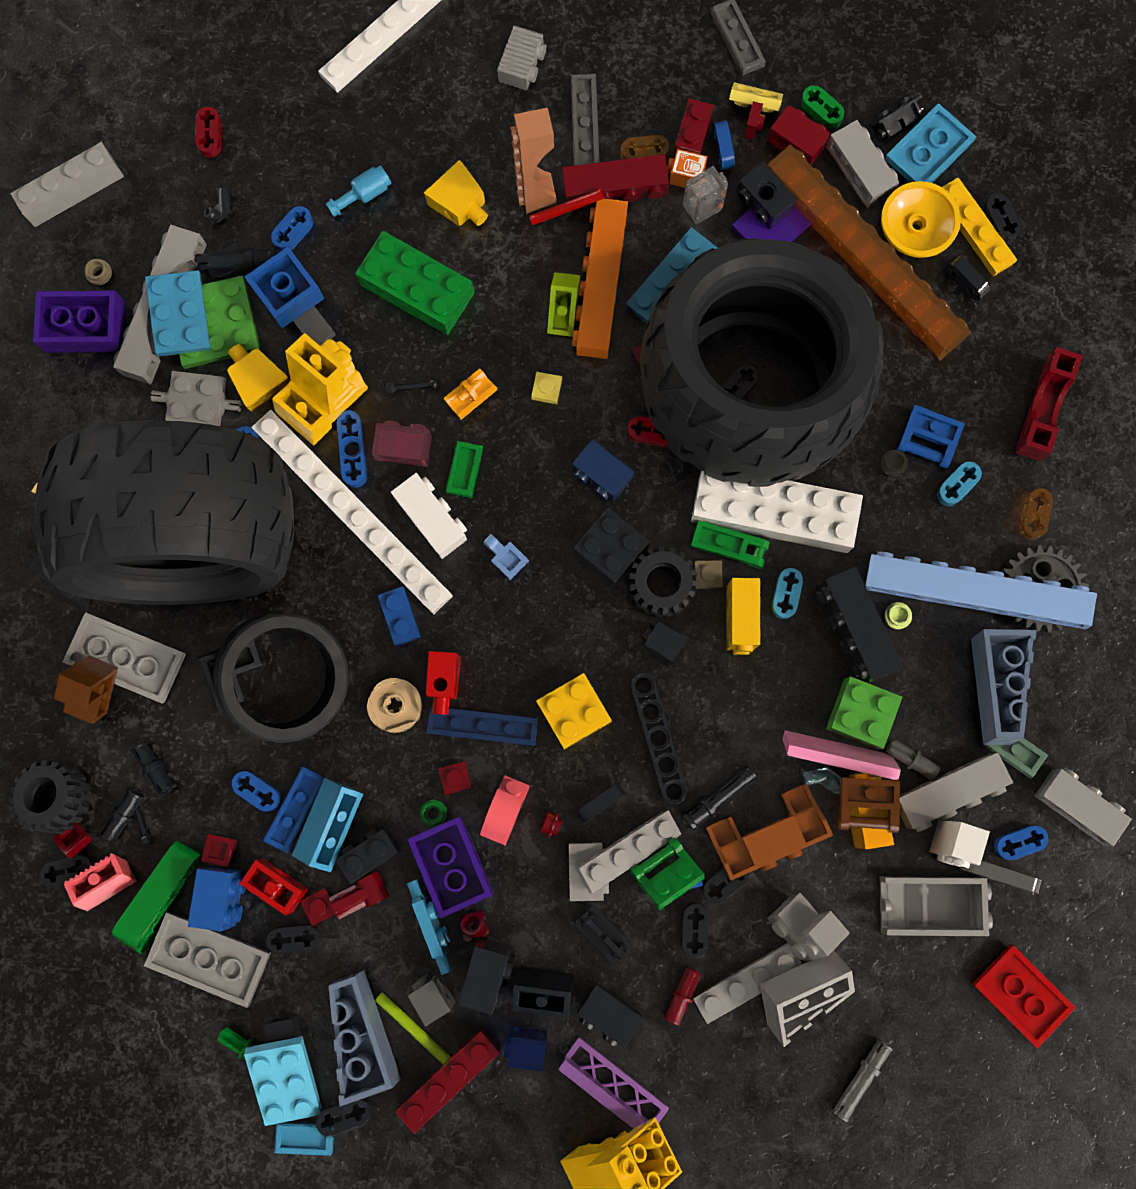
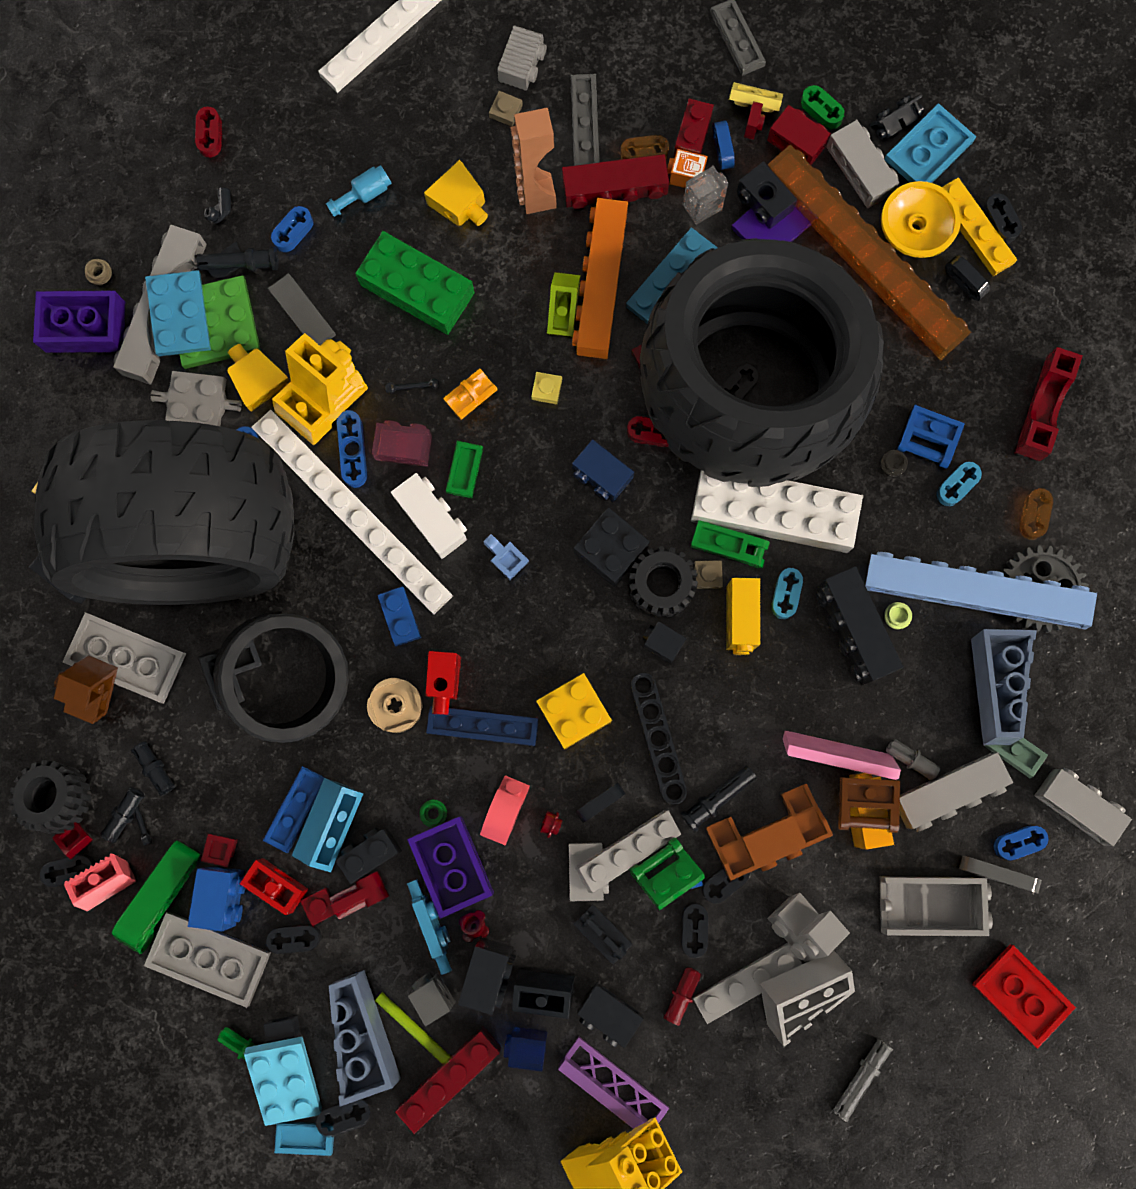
light grey brick [10,142,124,227] -> none
blue beam [232,771,281,811] -> none
blue brick [245,247,324,328] -> none
dark red plate [438,761,472,795] -> none
red bar [530,188,604,225] -> none
clear light blue arm [803,768,841,794] -> none
bright green brick [826,676,902,750] -> none
white brick [929,821,990,868] -> none
none -> dark tan plate [489,91,523,126]

